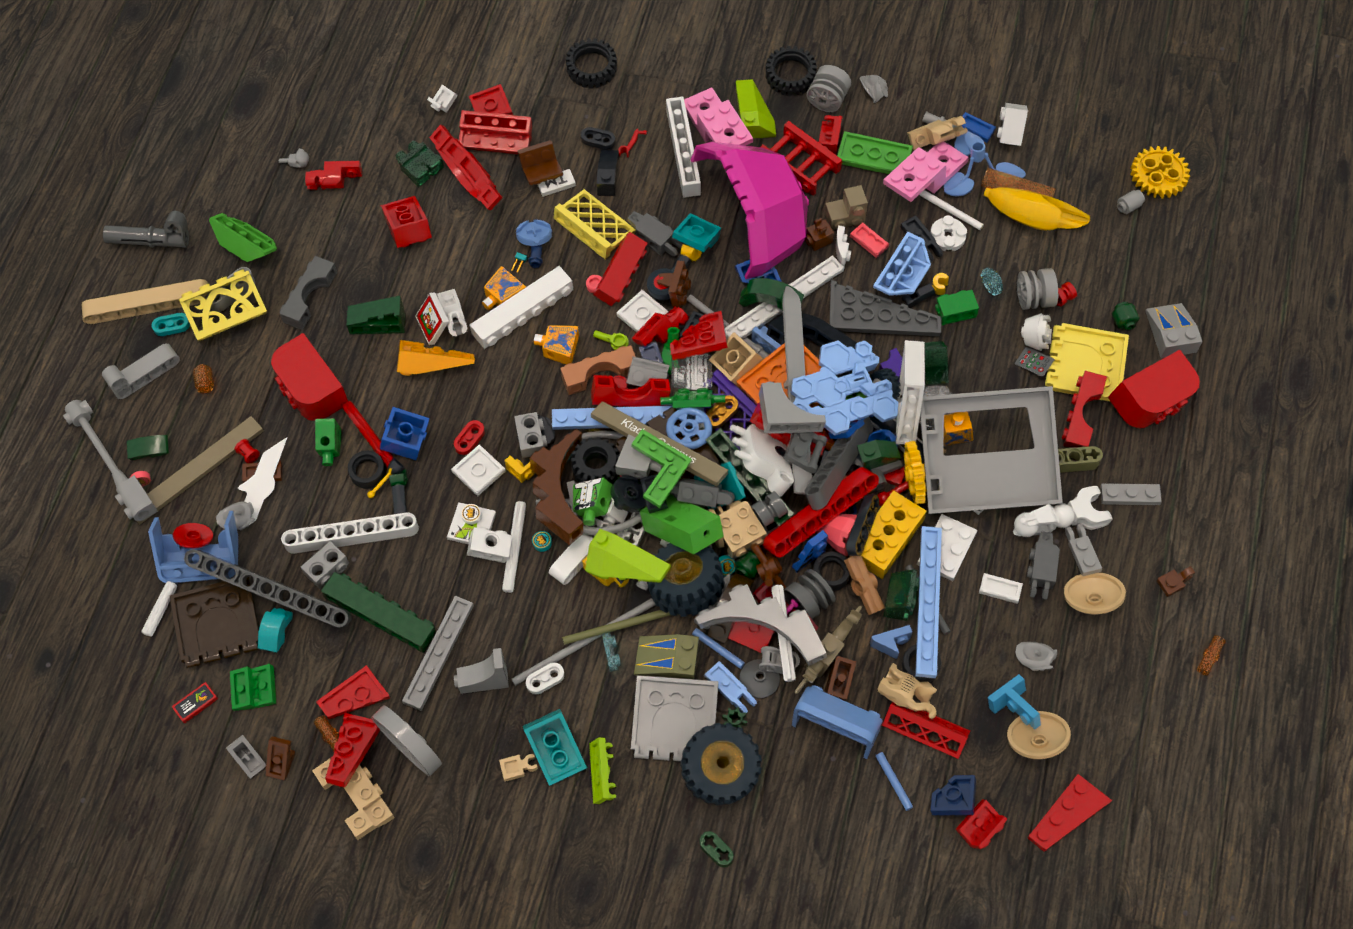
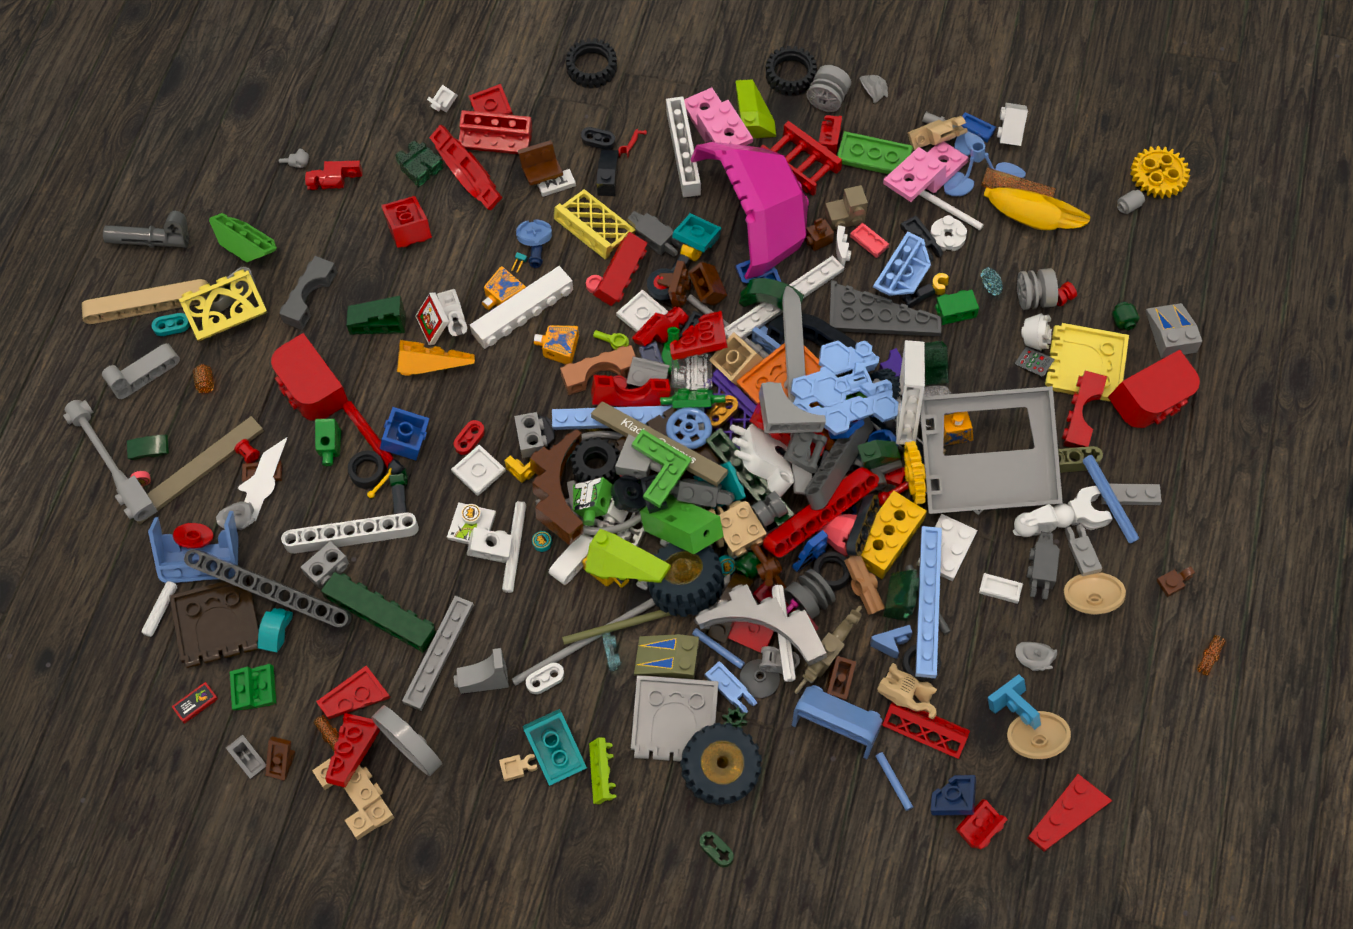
none -> reddish brown brick [689,262,728,306]
none -> medium blue axle [1083,455,1139,543]

